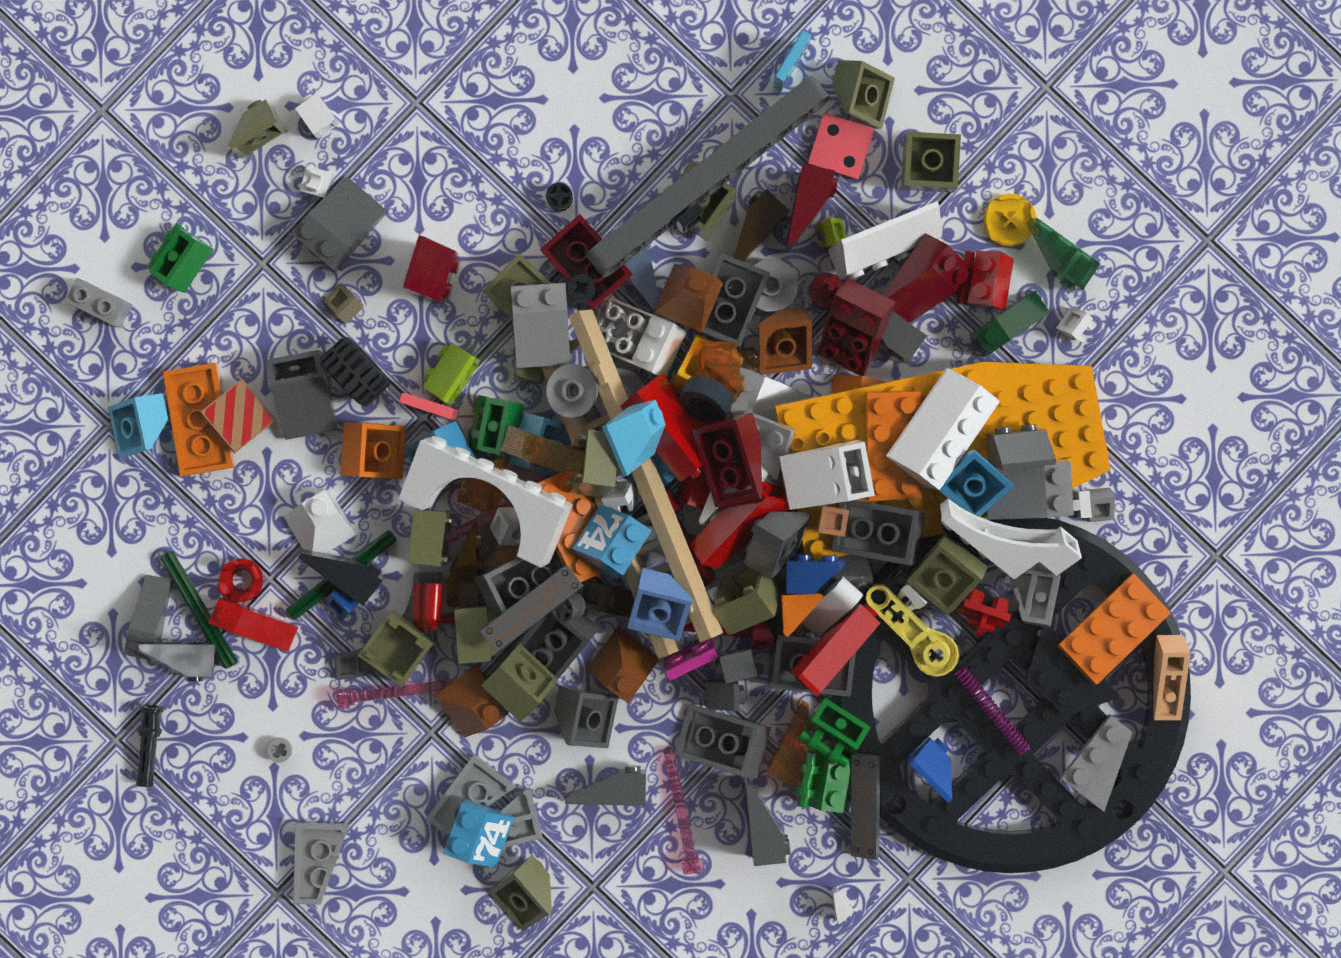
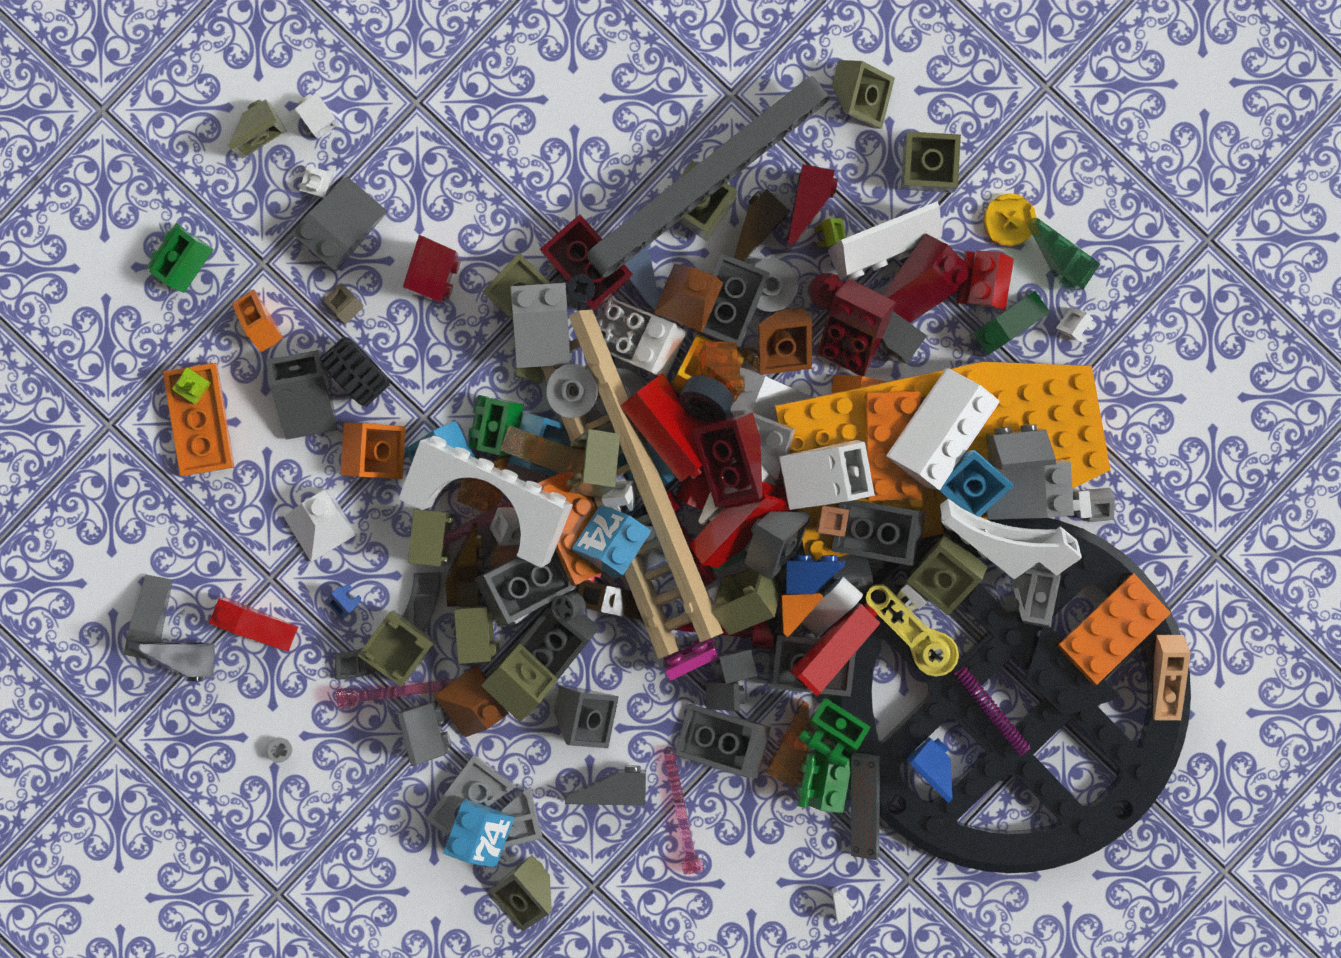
light grey brick [65,278,133,328] -> none
medium azure slope [108,393,168,459] -> none
black pin [136,704,164,787] -> none
dark green axle [160,551,238,669] -> none
tile [200,379,276,454] -> none
red piece [217,558,263,602] -> none
dark green axle [286,530,397,620] -> none
light grey wing [293,822,350,905] -> none
black slope [298,550,384,606] -> none
coral tile [399,393,459,421] -> none
red piece [412,583,455,631] -> none
lime slope [423,342,481,406] -> none
dark grey tile [480,564,583,653] -> none
black wheel [546,182,573,212] -> none
dark orange slope [586,627,659,703] -> none
medium azure slope [602,400,666,477] -> none
medium blue slope [627,568,693,641] -> none
black tile [676,202,704,233] -> none
dark grey slope [744,777,791,866] -> none
medium azure tile [773,30,811,92] -> none
coral tile [808,113,874,181] -> none
red hips [957,589,1011,637] -> none
light grey wing [1060,714,1132,811] -> none
none -> lime tile [172,367,211,405]
none -> orange slope [232,289,283,352]
none -> dark grey slope [398,701,451,766]

